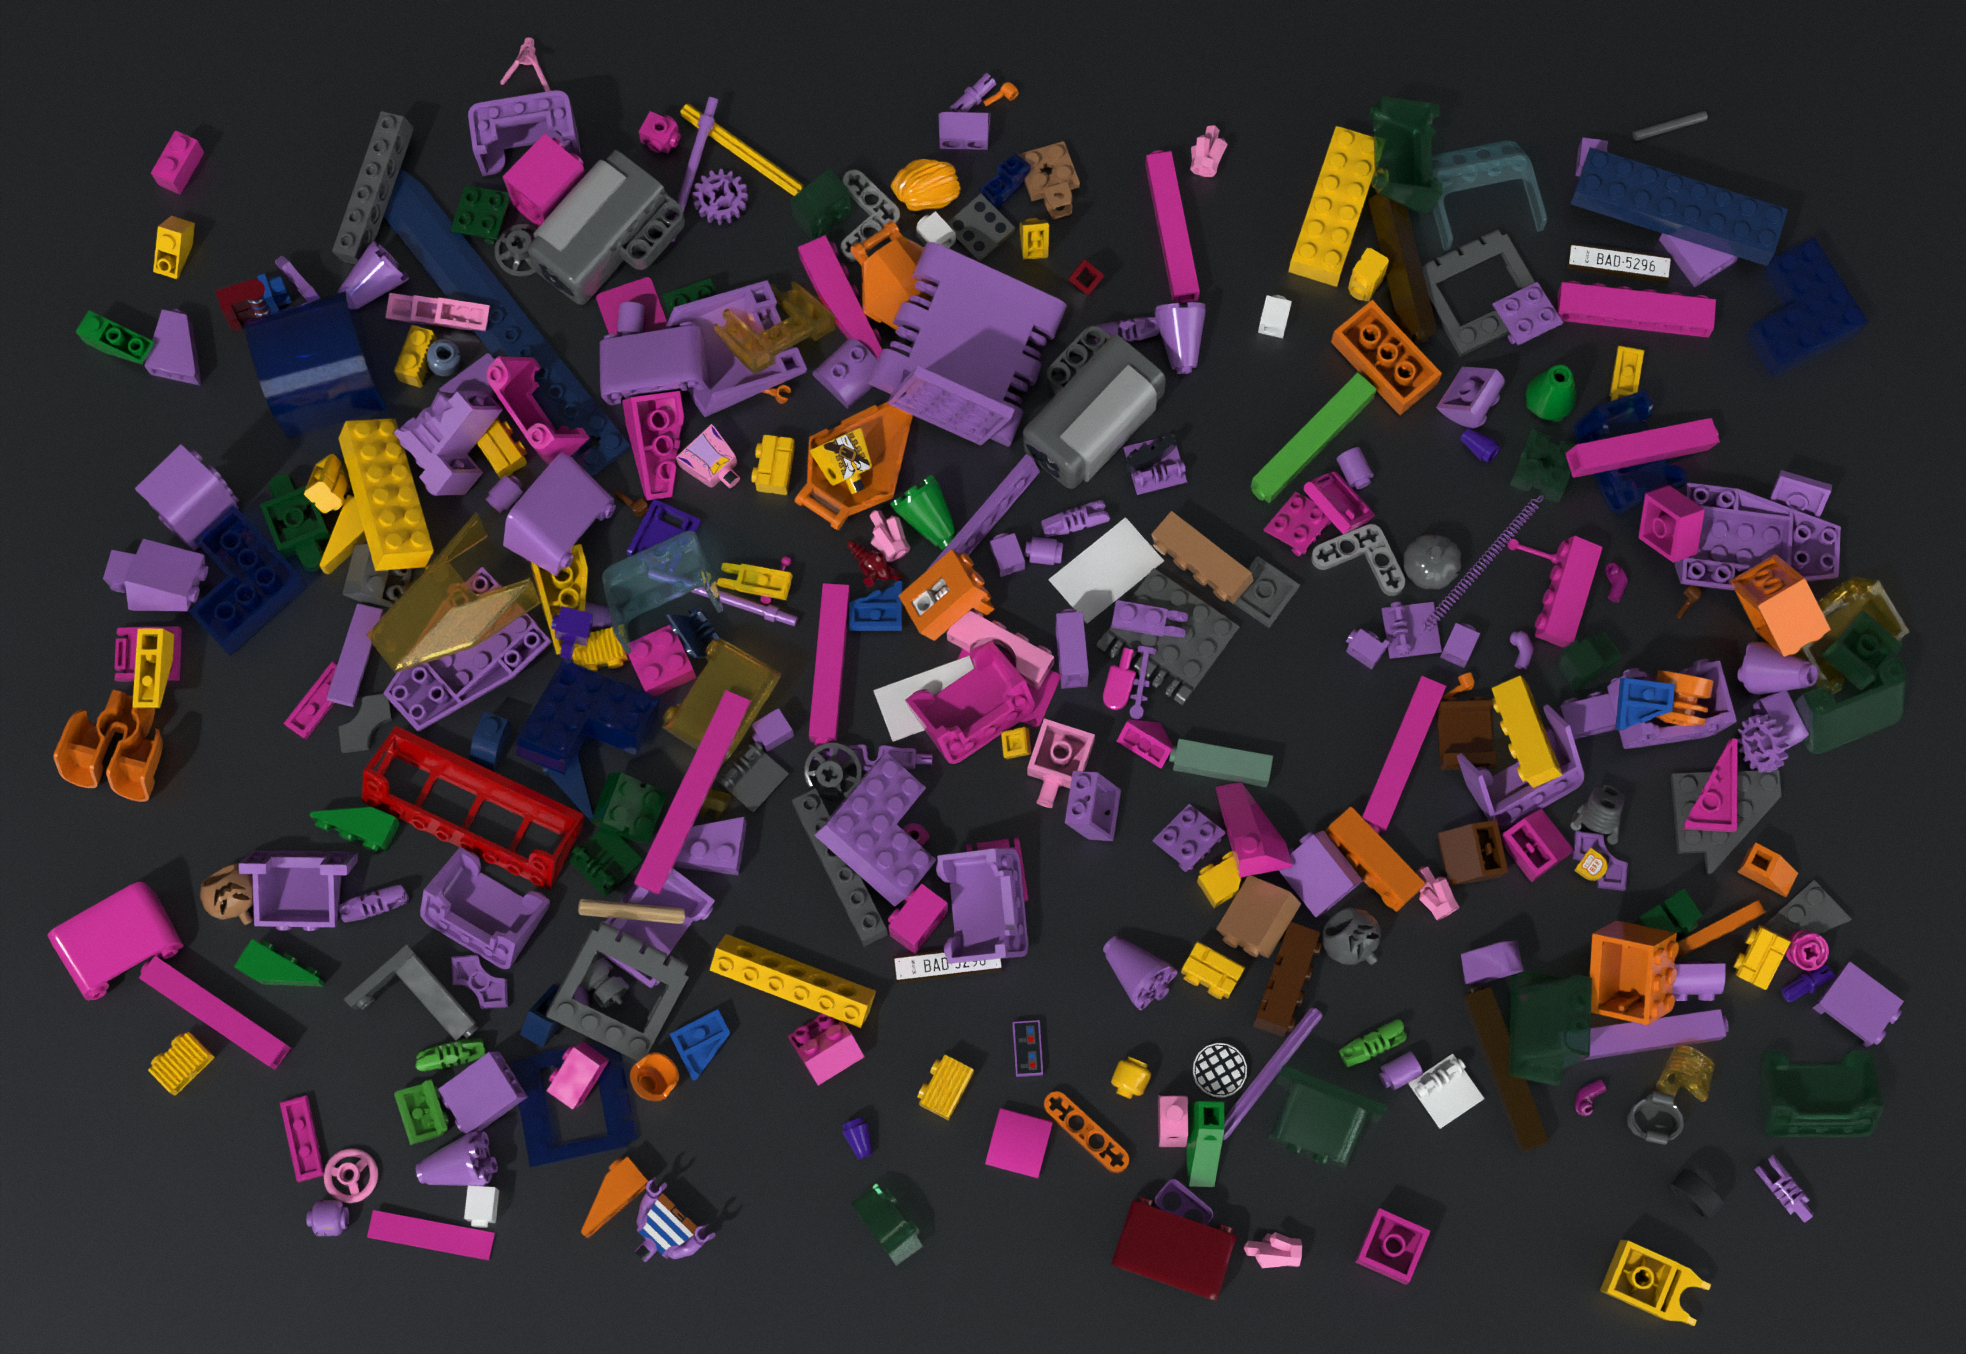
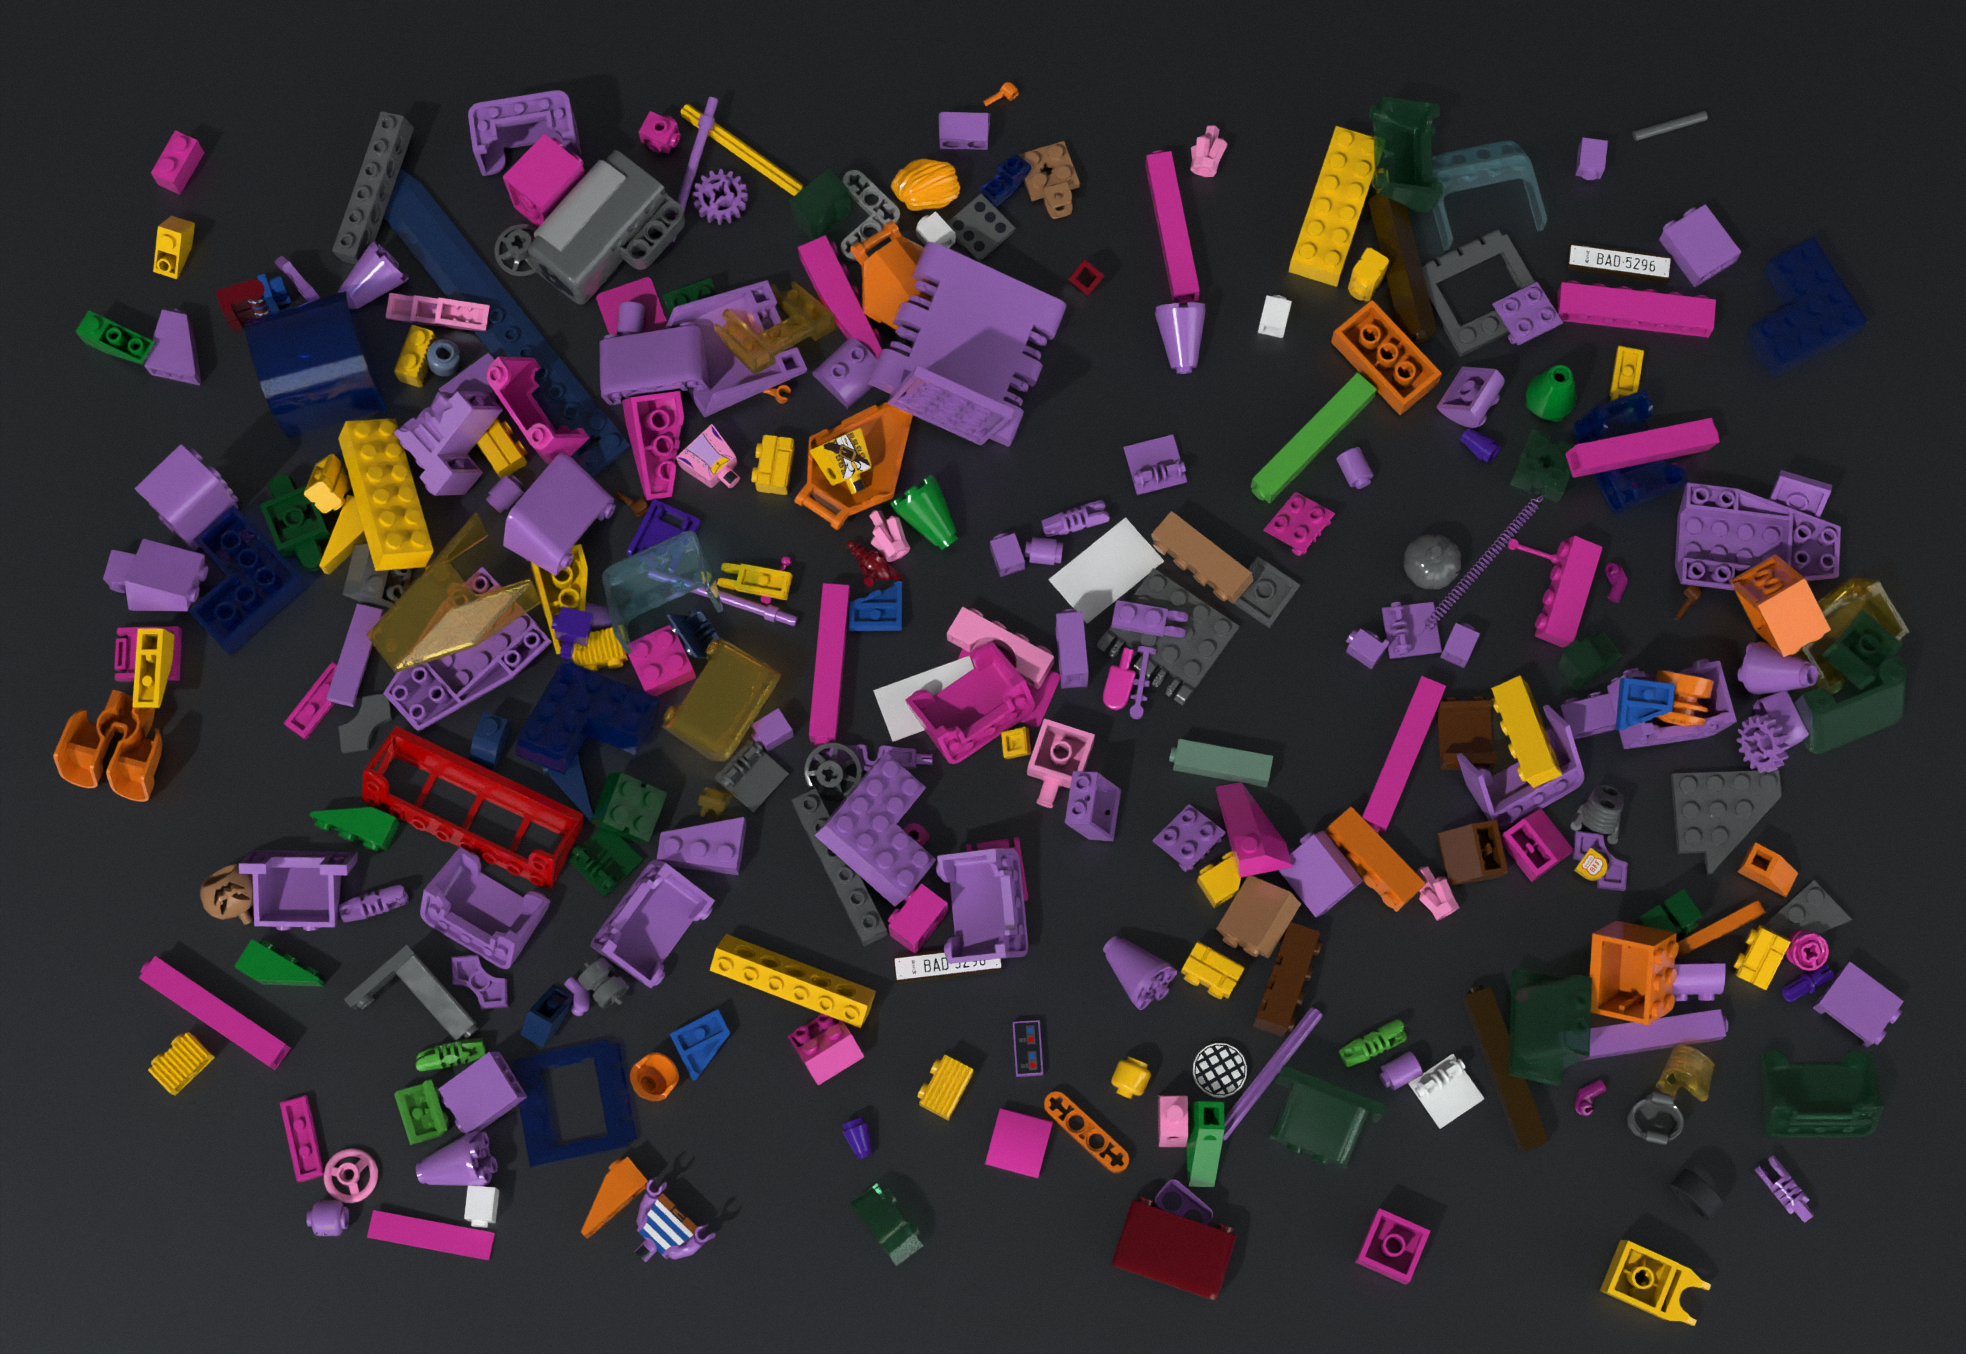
dark pink windscreen [47,882,184,1001] -> none
dark green hinge [450,186,510,244] -> none
bright pink plant [500,37,551,92] -> none
dark grey hinge [546,921,689,1061] -> none
brick [547,1042,609,1110] -> none
tan axle [578,899,685,924] -> none
dark pink tile [634,690,751,895] -> none
orange brick [898,549,994,641] -> none
medium lavender tile [927,454,1040,570] -> none
medium lavender pin [950,73,997,112] -> none
yellow slope [1020,218,1049,260] -> none
piece [1023,326,1166,489] -> none
medium lavender hinge [1093,317,1159,344] -> none
dark pink slope [1116,719,1174,769] -> none
black slope [1126,433,1177,474] -> none
bright pink rock [1244,1232,1302,1268] -> none
dark pink container [1304,471,1375,534] -> none
light grey beam [1311,524,1405,596] -> none
dark grey piece [1323,907,1381,965] -> none
orange hand [1442,672,1475,699] -> none
medium lavender piece [1461,941,1524,984] -> none
medium lavender arm [1510,631,1534,670] -> none
dark blue brick [1570,147,1788,266] -> none
dark pink brick [1639,485,1705,563] -> none
dark pink wing [1683,739,1737,832] -> none

